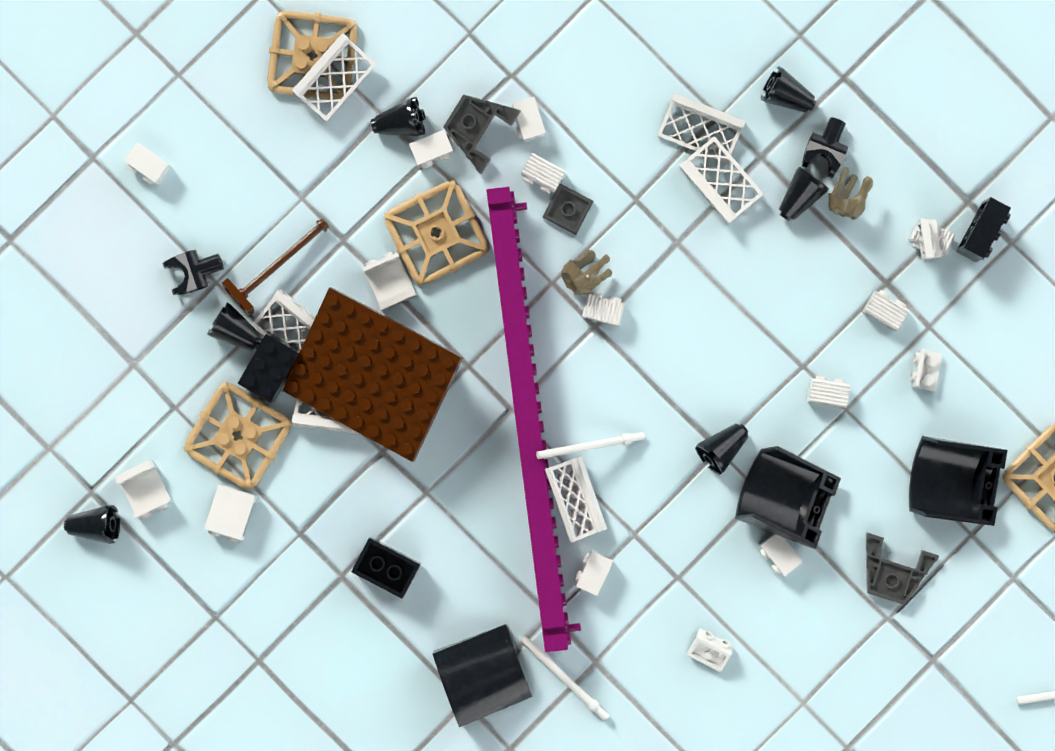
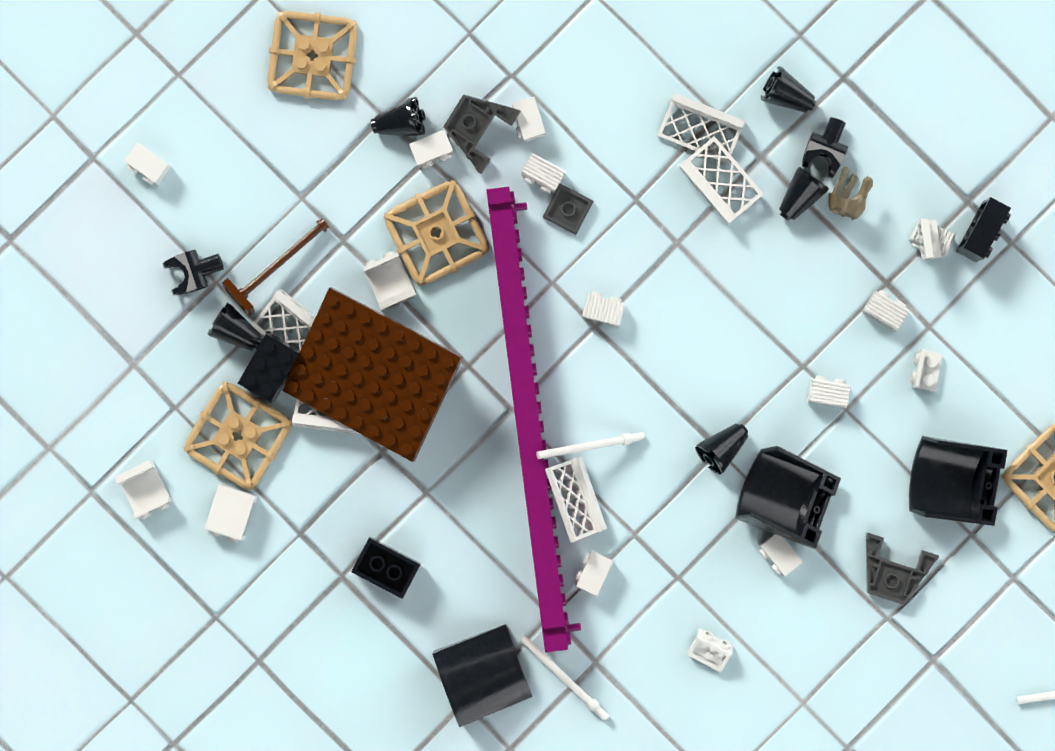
black cone [64,505,120,544] -> none
white fence [291,33,377,122] -> none
dark tan piece [561,249,612,295] -> none

